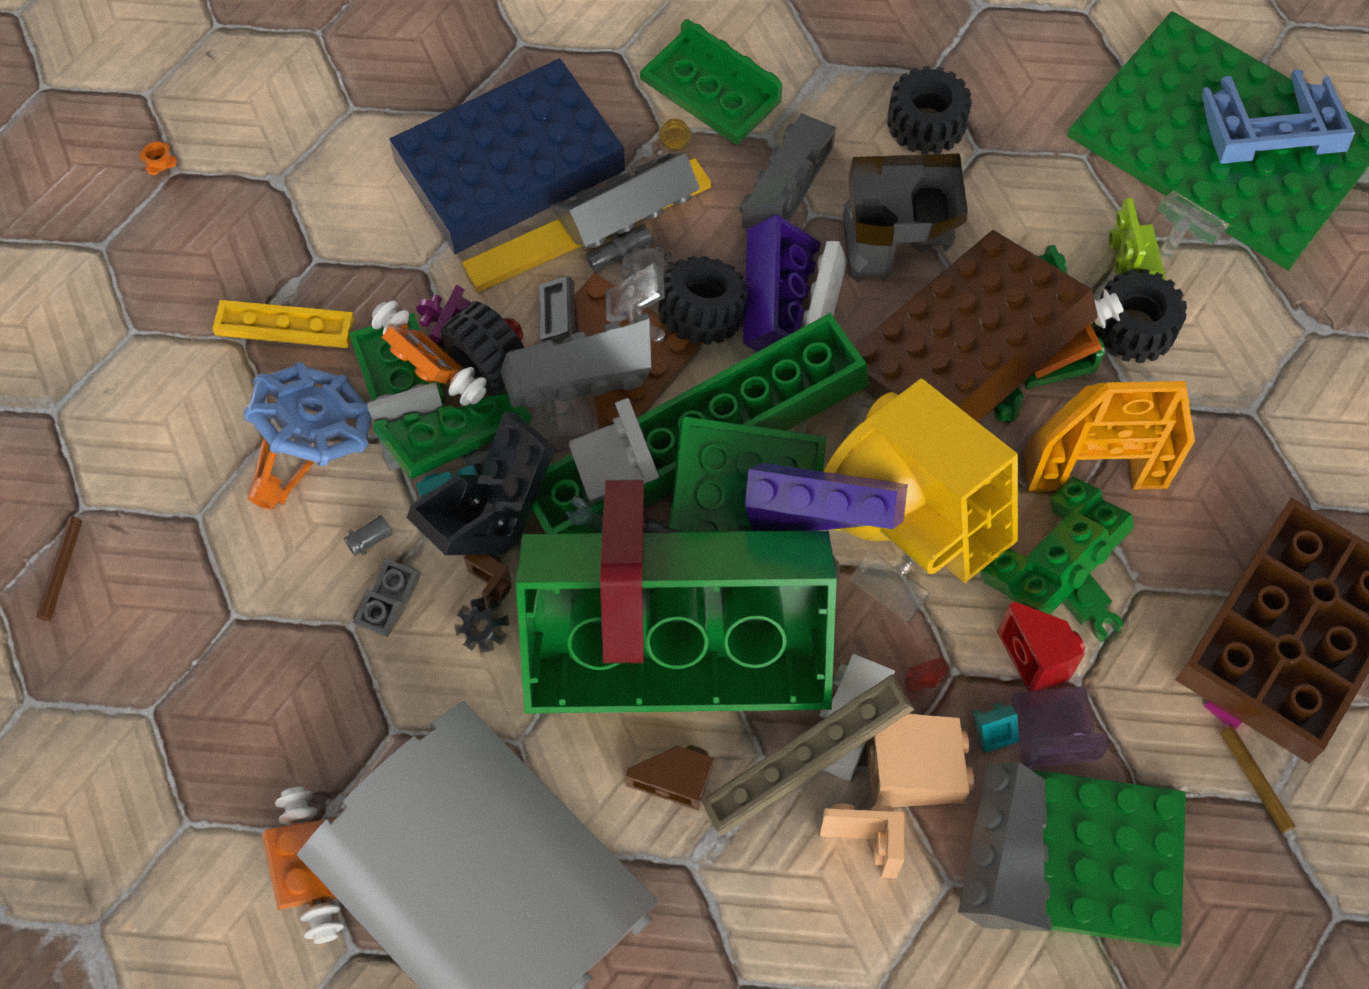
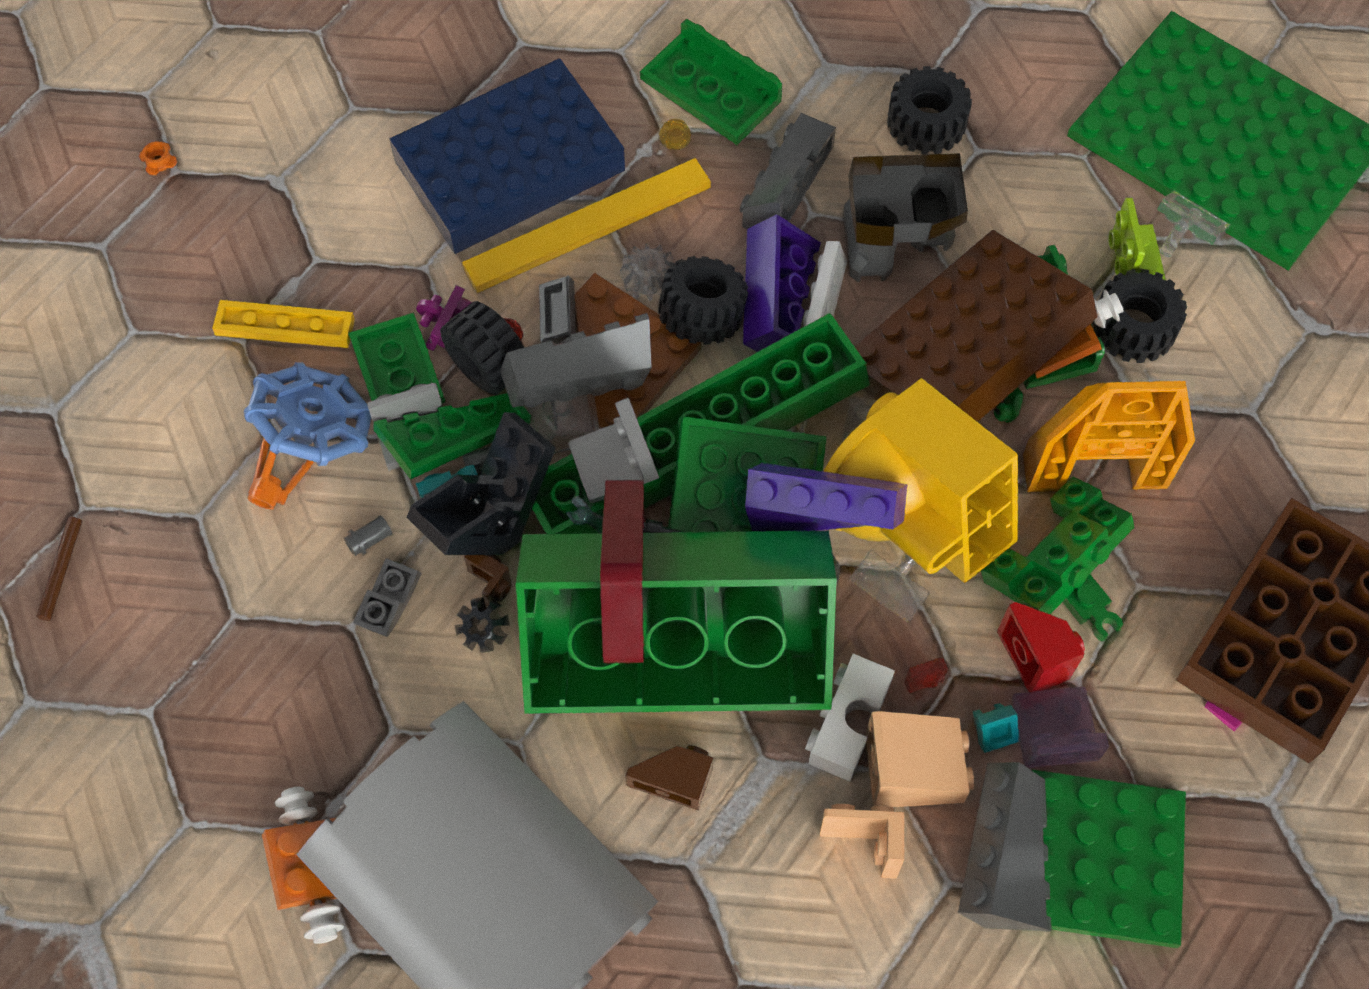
plate [372,300,486,406] -> none
dark grey wedge [550,151,700,248] -> none
dark grey pin [585,224,653,273] -> none
clear plate [606,263,665,342] -> none
dark tan tile [701,674,914,835] -> none
medium blue wedge [1202,70,1355,164] -> none
pearl gold bar [1220,726,1296,834] -> none

